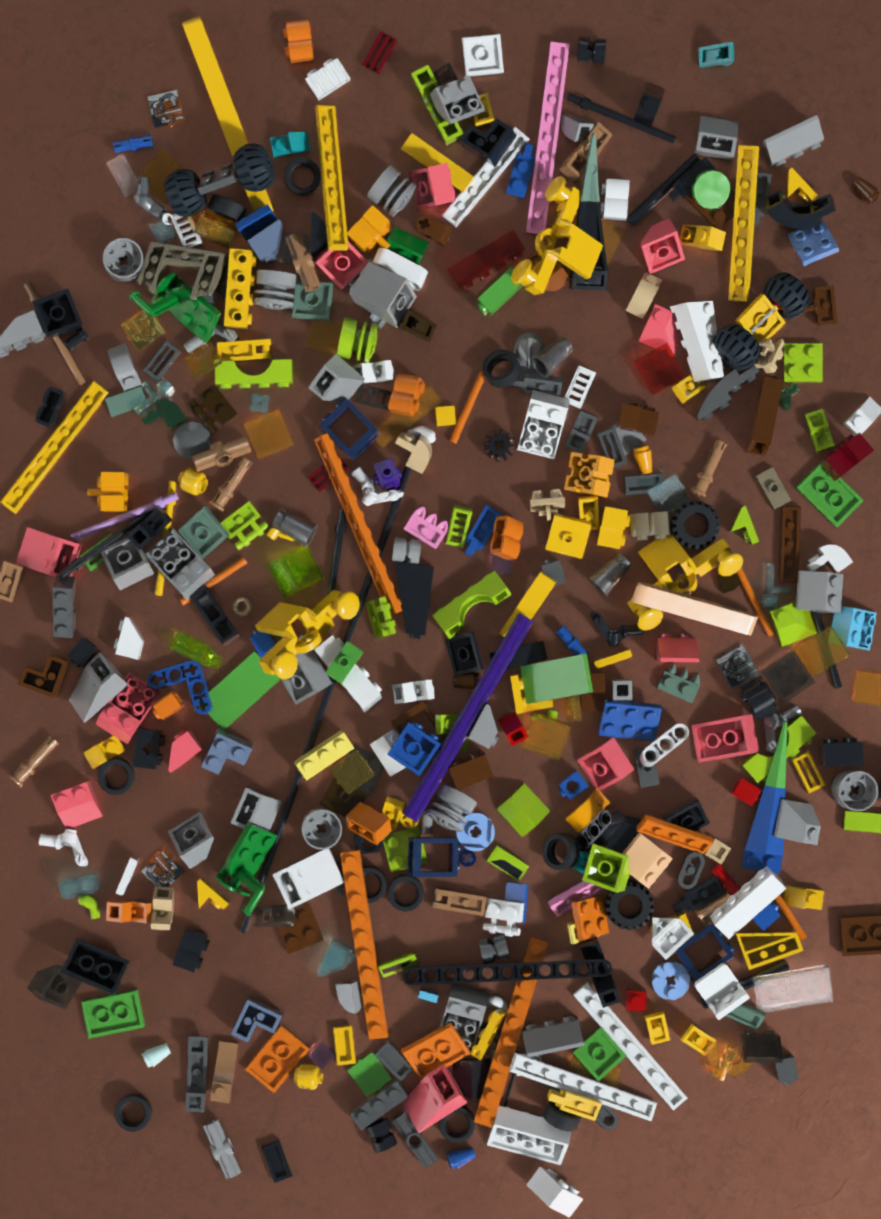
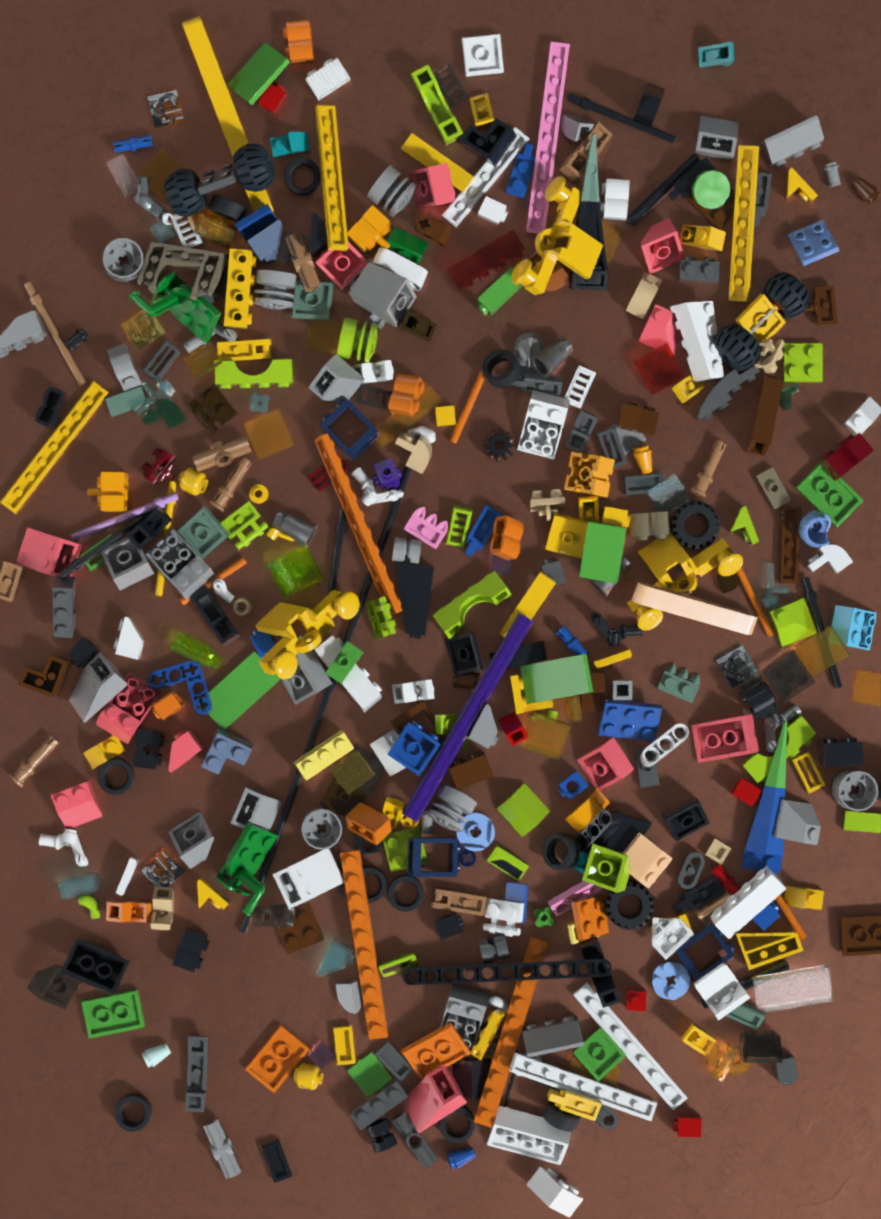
black slope [32,288,83,338] -> none
dark grey dish [173,422,211,460] -> none
medium nougat slope [210,1040,238,1103] -> none
sand blue brick [231,997,283,1042] -> none
dark red tile [362,31,398,74] -> none
medium azure tile [418,988,439,1003] -> none
light grey slope [430,75,485,124] -> none
black wheel [577,36,606,64] -> none
orange tile [636,815,714,854] -> none
yellow slope [644,1011,670,1045] -> none
coral slope [656,634,699,662] -> none
black arch [764,190,836,229] -> none
light grey slope [796,571,843,614] -> none
lime slope [805,409,835,453] -> none
none -> dark red hips [140,448,176,485]
none -> white arm [213,579,235,604]
none -> bright green tile [227,43,290,105]
none -> yellow plate [249,484,268,504]
none -> red brick [257,83,287,115]
none -> black brick [434,912,464,940]
none -> white brick [478,196,508,225]
none -> bright green plate [534,907,554,927]
none -> bright green tile [580,520,627,584]
none -> red brick [673,1114,702,1138]
none -> dark grey brick [678,257,720,284]
none -> medium blue piece [799,510,831,548]
none -> light grey pin [824,162,841,187]

